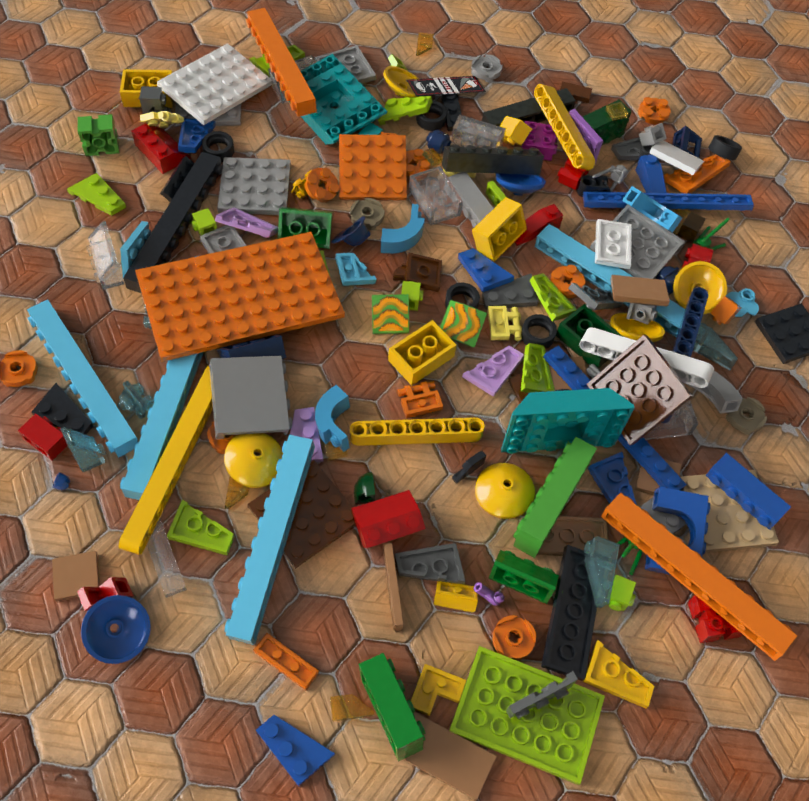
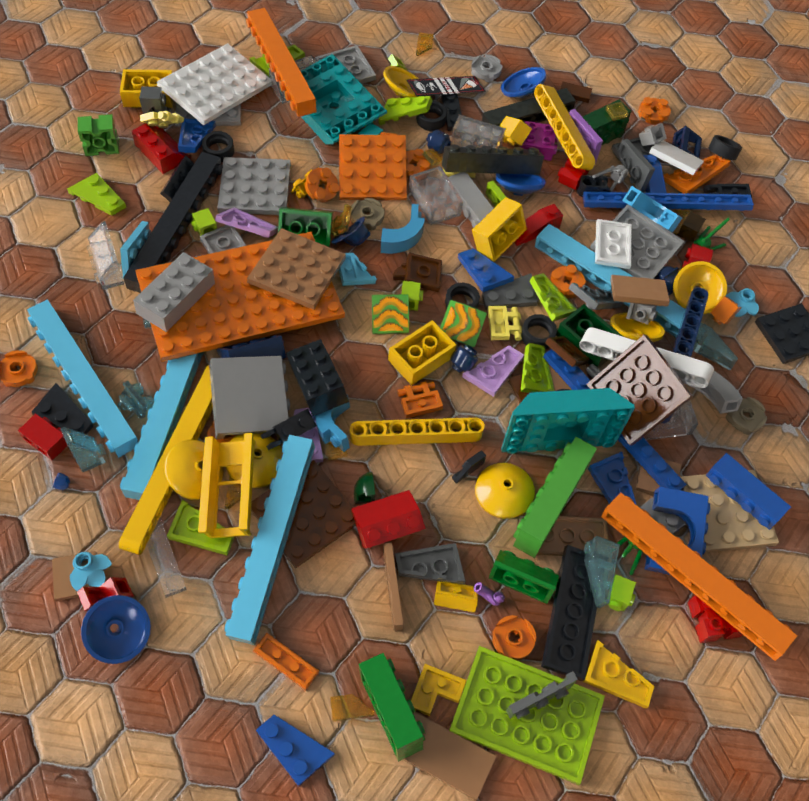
none -> medium azure plate [70,552,112,591]
none -> light grey brick [133,252,215,332]
none -> yellow dish [165,440,223,500]
none -> yellow piece [198,433,256,538]
none -> medium nougat plate [247,228,346,310]
none -> black hinge [261,409,317,450]
none -> black brick [286,339,349,417]
none -> clear yellow tile [331,204,352,237]
none -> dark blue head [450,344,478,373]
none -> blue dish [501,67,547,98]
none -> reddish brown tile [545,336,590,367]
none -> dark grey wing [617,139,655,193]
none -> black hinge [703,184,752,198]

